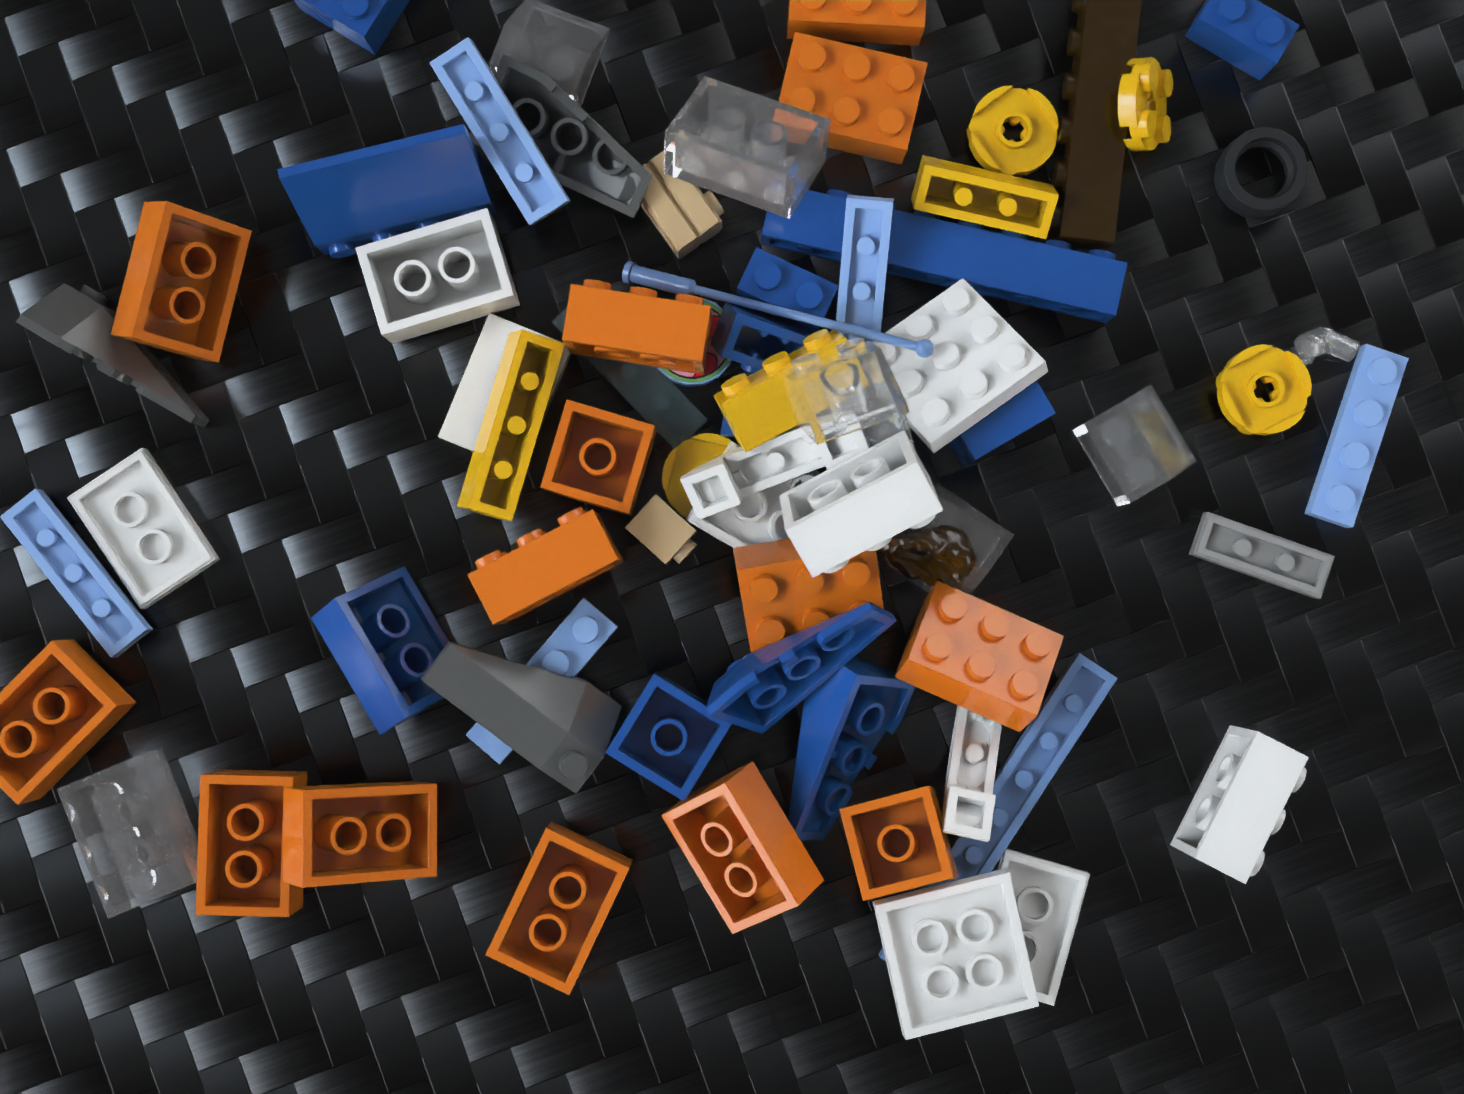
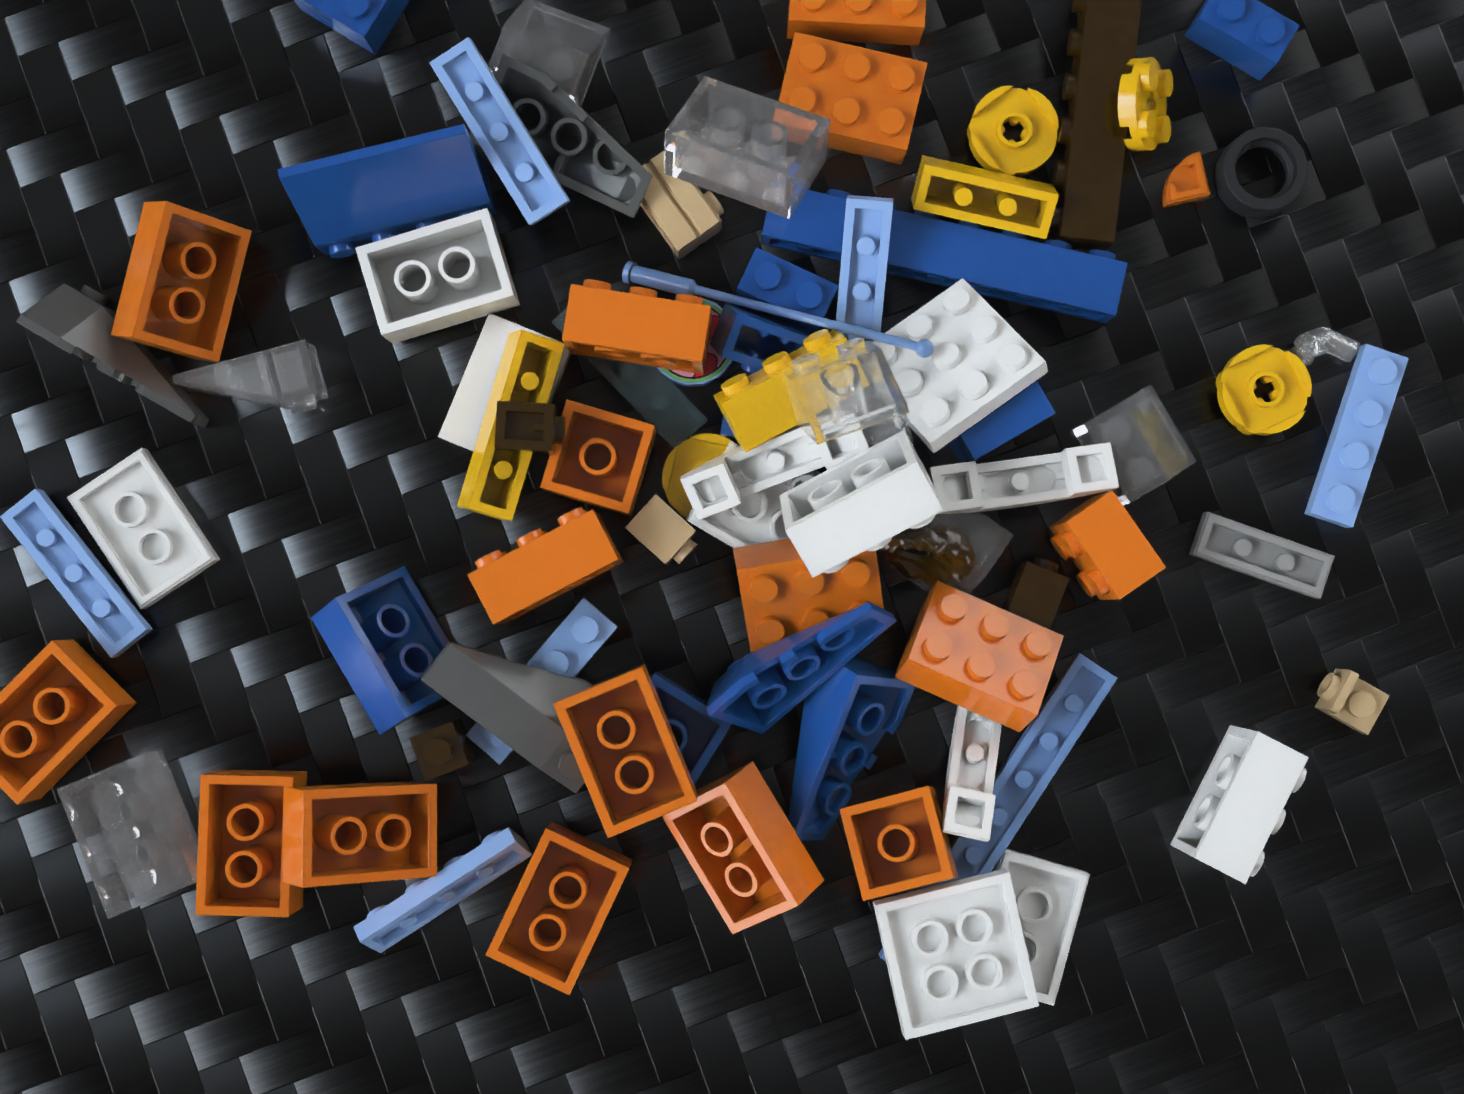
none -> clear slope [172,340,329,413]
none -> light blue plate [354,827,533,953]
none -> dark brown brick [409,718,477,781]
none -> dark brown bracket [494,401,565,455]
none -> orange brick [553,664,698,838]
none -> white slope [929,442,1119,514]
none -> dark brown brick [1002,557,1070,629]
none -> orange brick [1049,490,1166,600]
none -> orange tile [1162,151,1211,208]
none -> tan bracket [1315,668,1390,735]

